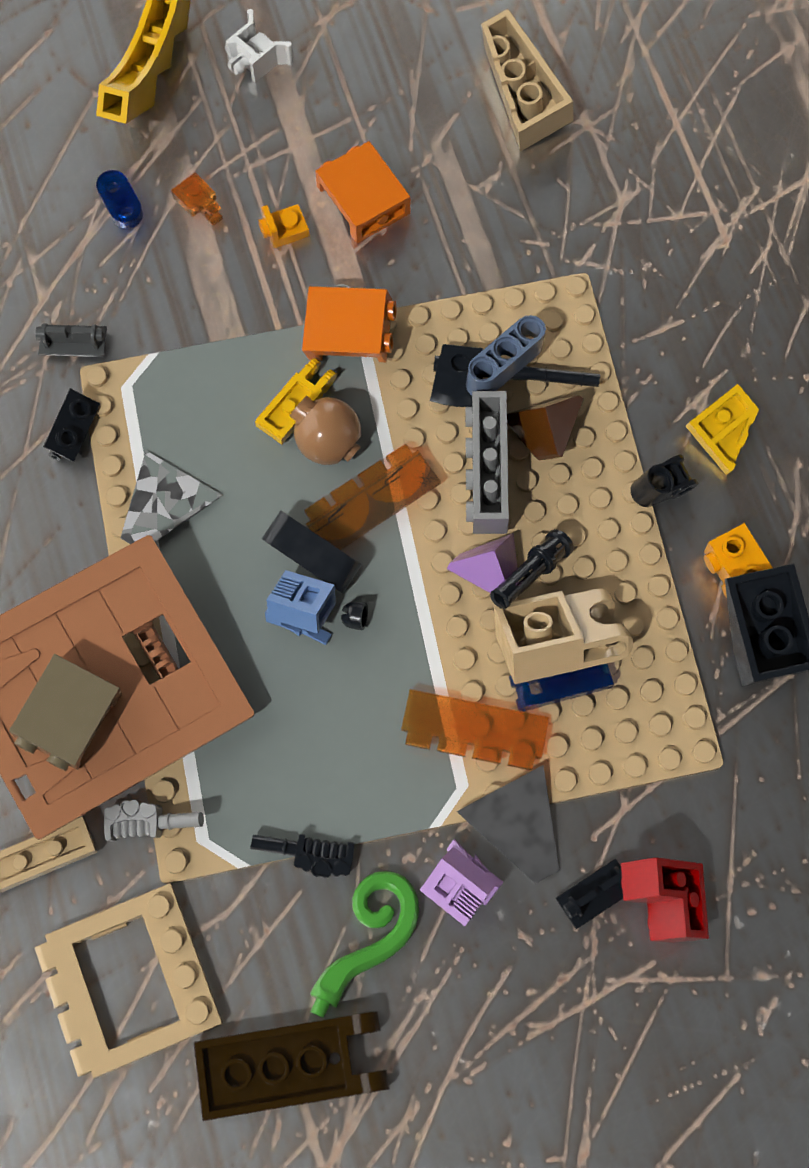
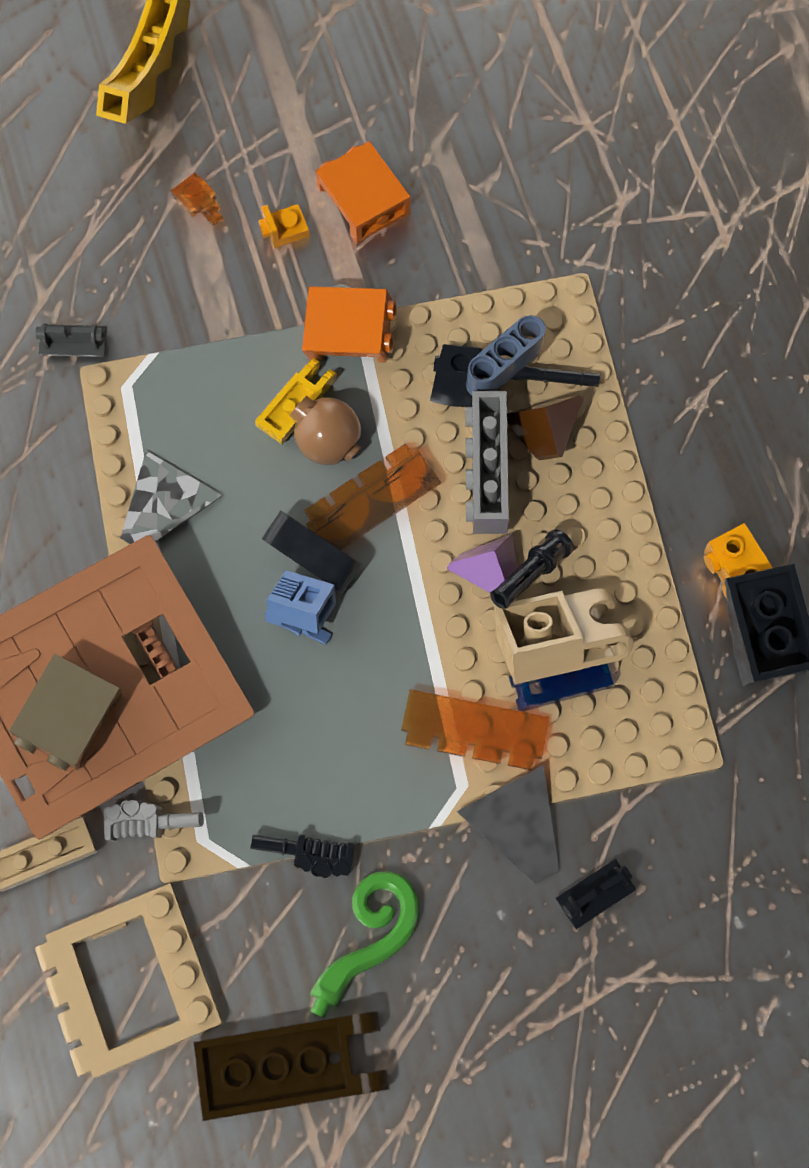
black hinge [43,388,100,462] -> none
clear blue plate [96,170,143,229] -> none
white piece [225,9,294,83] -> none
black hinge [341,601,368,630] -> none
lavender piece [420,839,503,926] -> none
tan wedge [481,9,573,152] -> none
red brick [621,857,709,943] -> none
black piece [630,454,699,507] -> none
yellow wing [685,384,759,475] -> none

